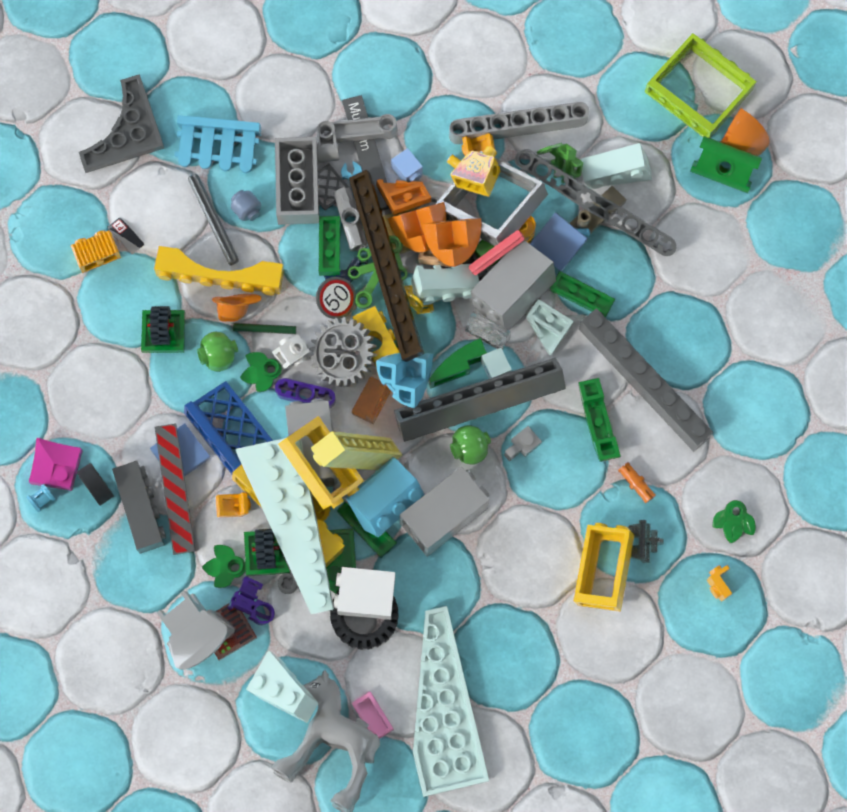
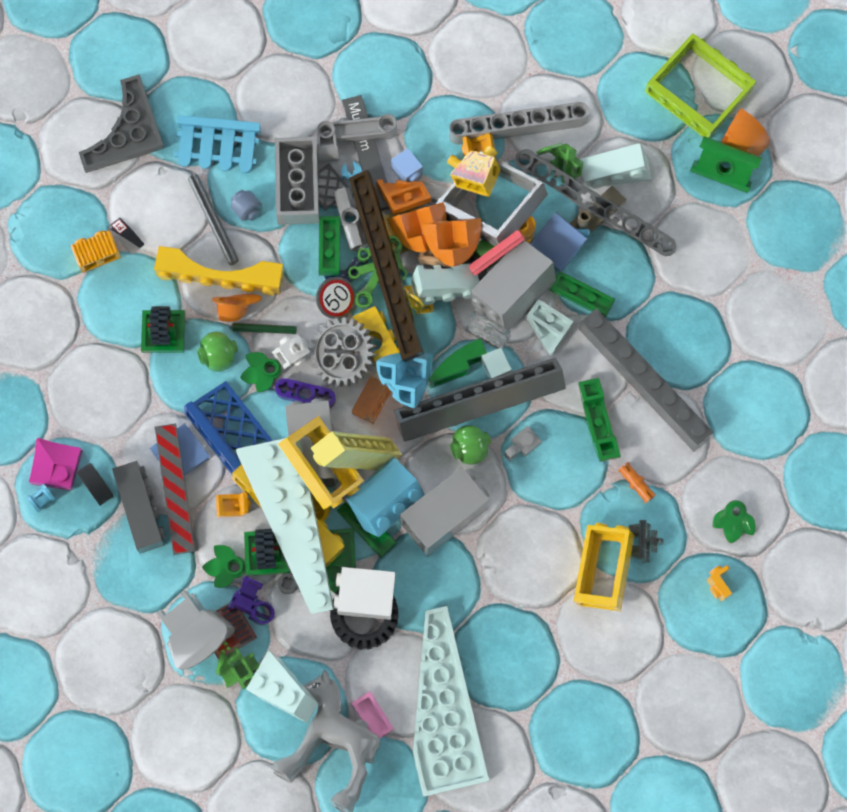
none -> bright green piece [216,647,260,689]

